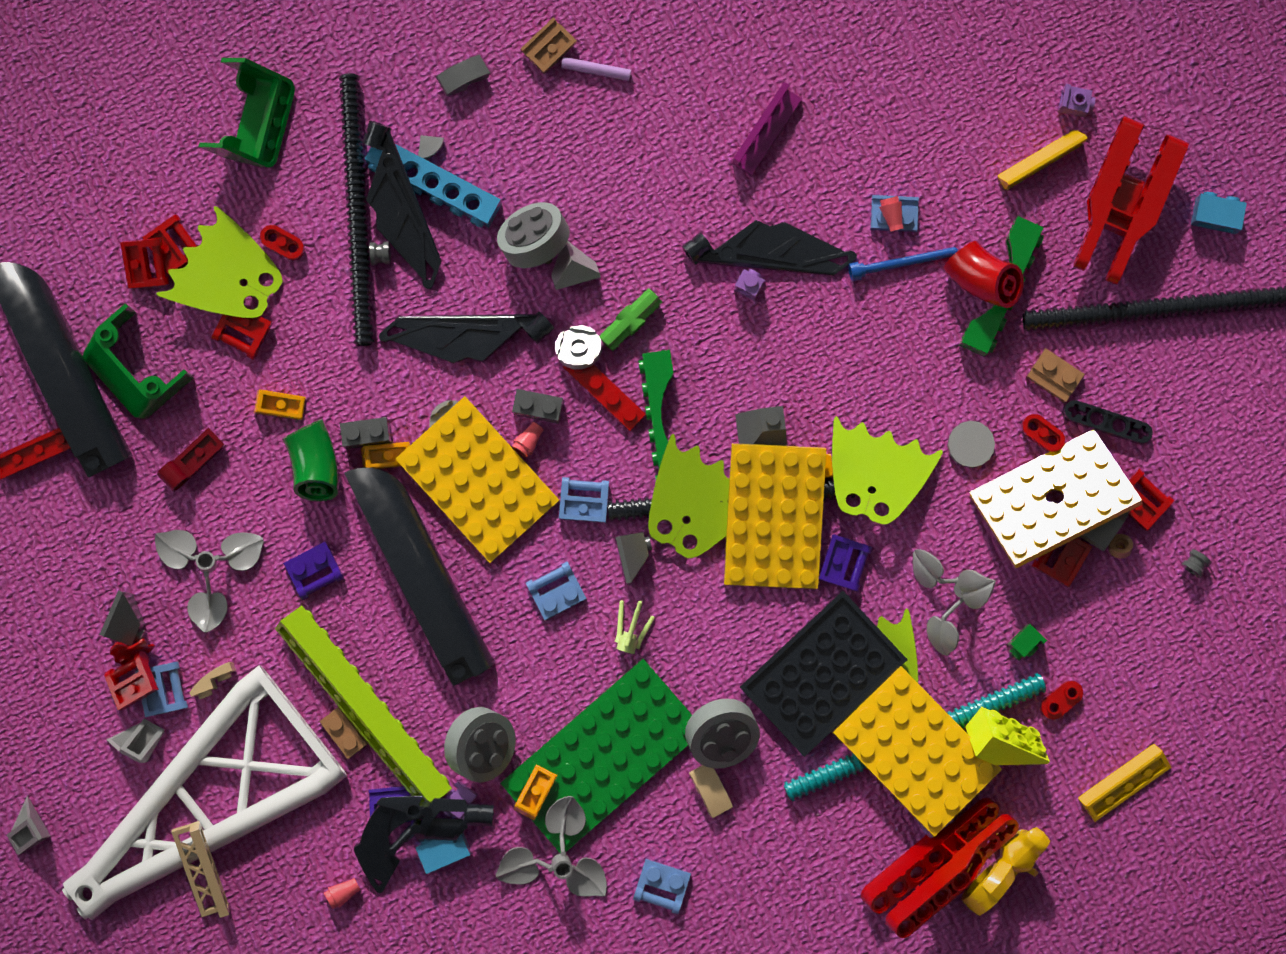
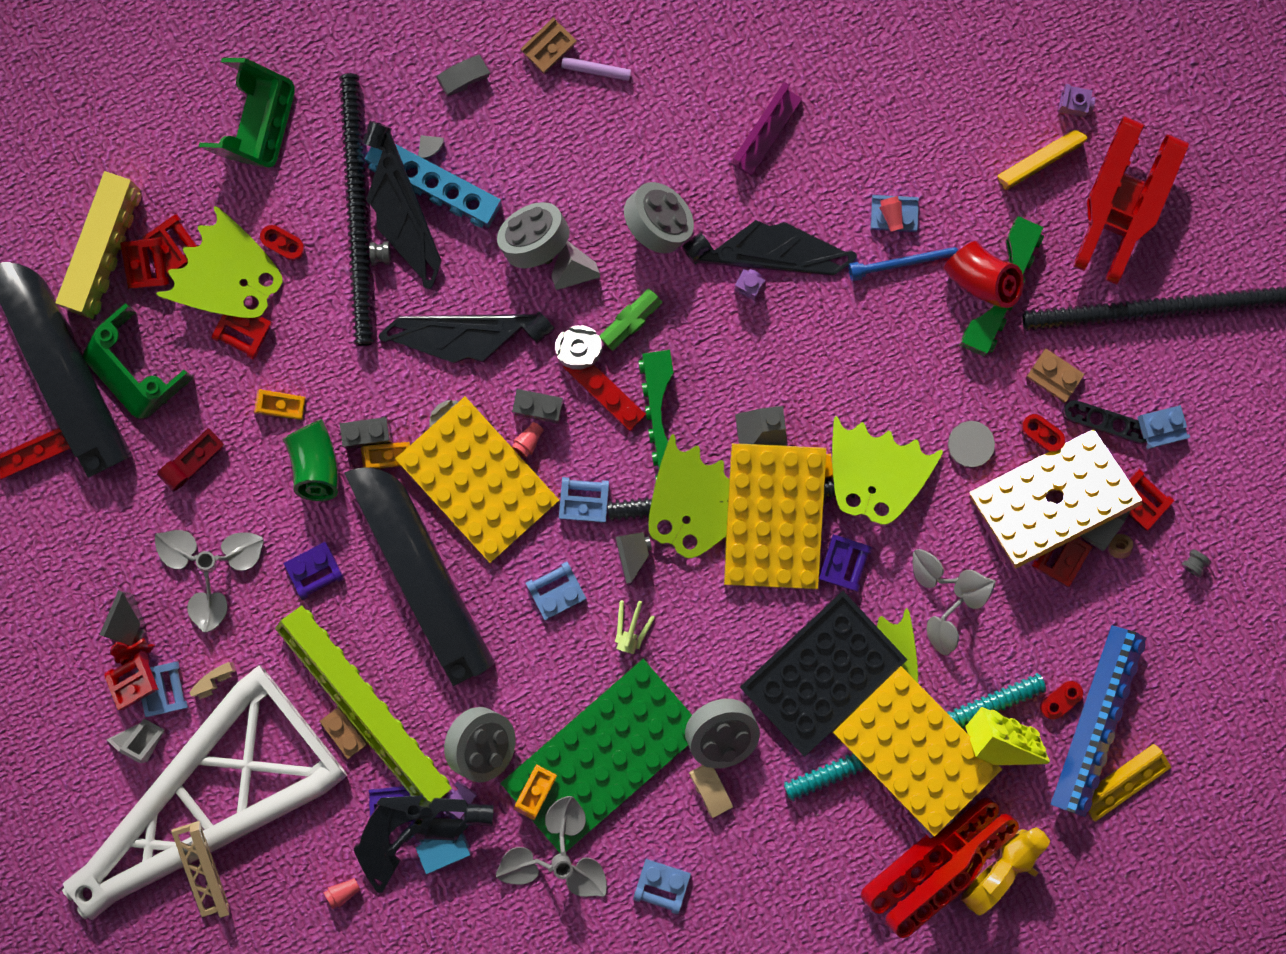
light grey slope [6,795,51,855] -> none
green brick [1007,624,1047,661] -> none
dark azure brick [1191,192,1247,234] -> none
none -> light yellow brick [55,171,142,319]
none -> light grey wheel [624,182,694,253]
none -> blue brick [1050,625,1146,817]
none -> medium blue plate [1137,405,1190,449]

